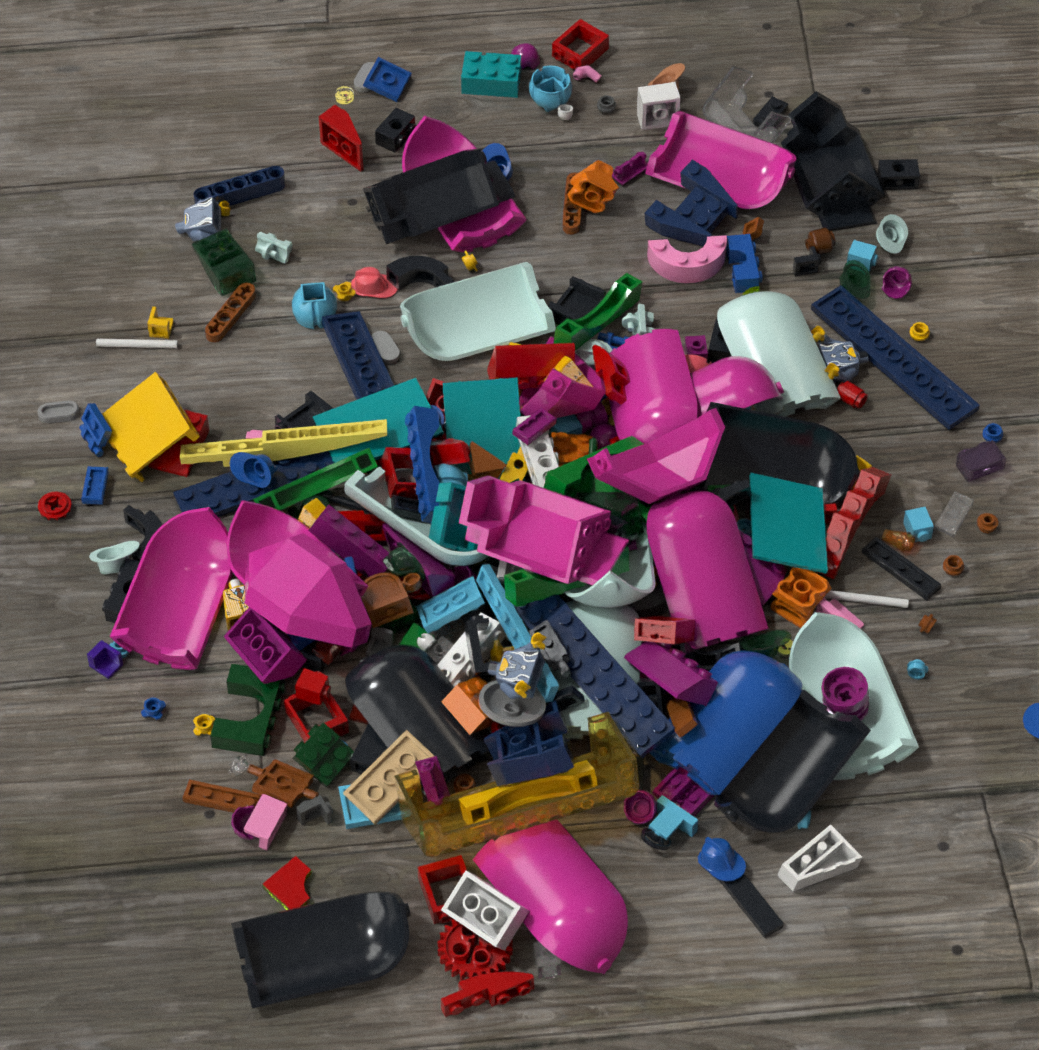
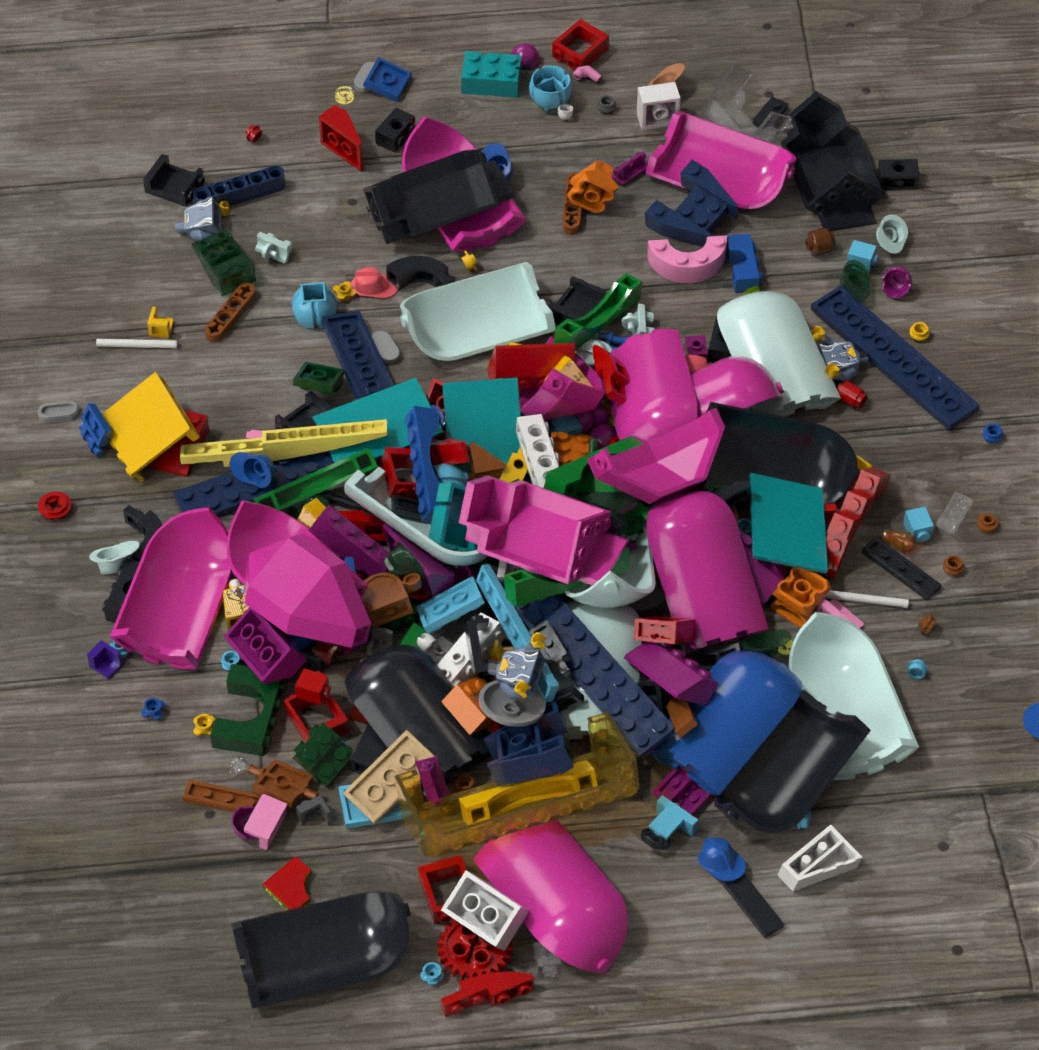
blue plate [81,466,109,505] -> none
magenta plate [512,408,557,445] -> none
magenta hair [624,790,657,824] -> none
dark orange plate [743,217,764,240] -> none
black bracket [793,246,821,277] -> none
magenta wheel [821,666,869,720] -> none
clear purple brick [956,440,1006,482] -> none
none -> black panel [143,154,205,207]
none -> medium azure plate [221,651,242,671]
none -> red plate [245,125,263,143]
none -> dark green plate [293,362,344,394]
none -> medium azure plate [421,962,444,985]

